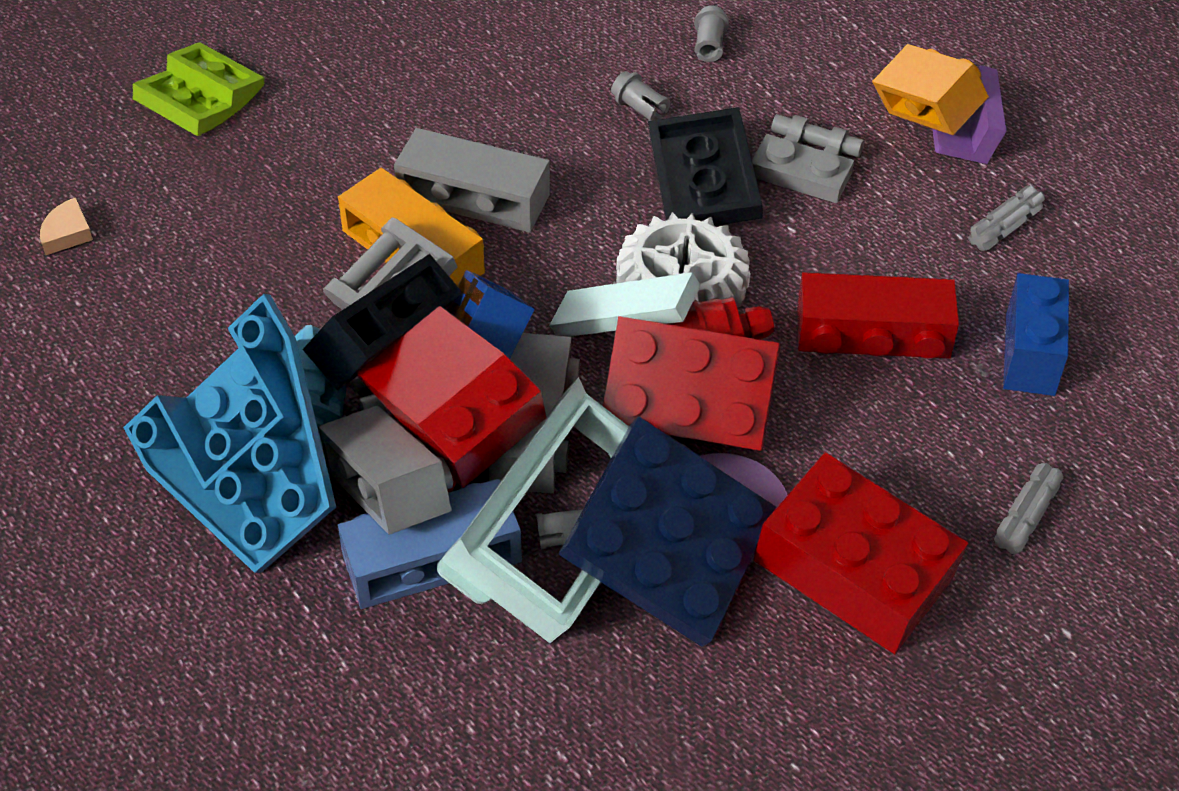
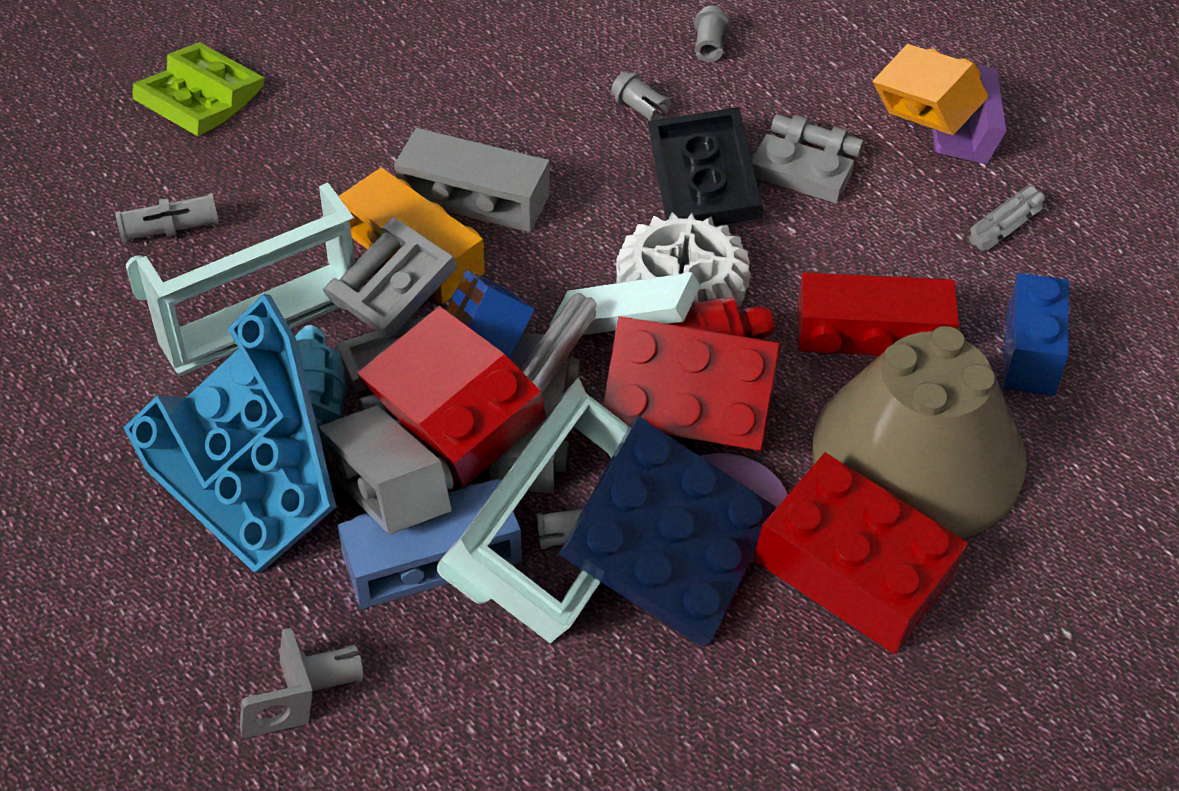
light nougat tile [40,198,93,255] -> none
black slope [302,253,463,390] -> none
light grey axle [994,463,1063,554] -> none
none -> light grey pin [115,193,219,242]
none -> light aqua piece [126,183,355,377]
none -> light grey bracket [240,628,363,738]
none -> light grey axle [520,293,597,393]
none -> dark tan cone [812,326,1027,539]

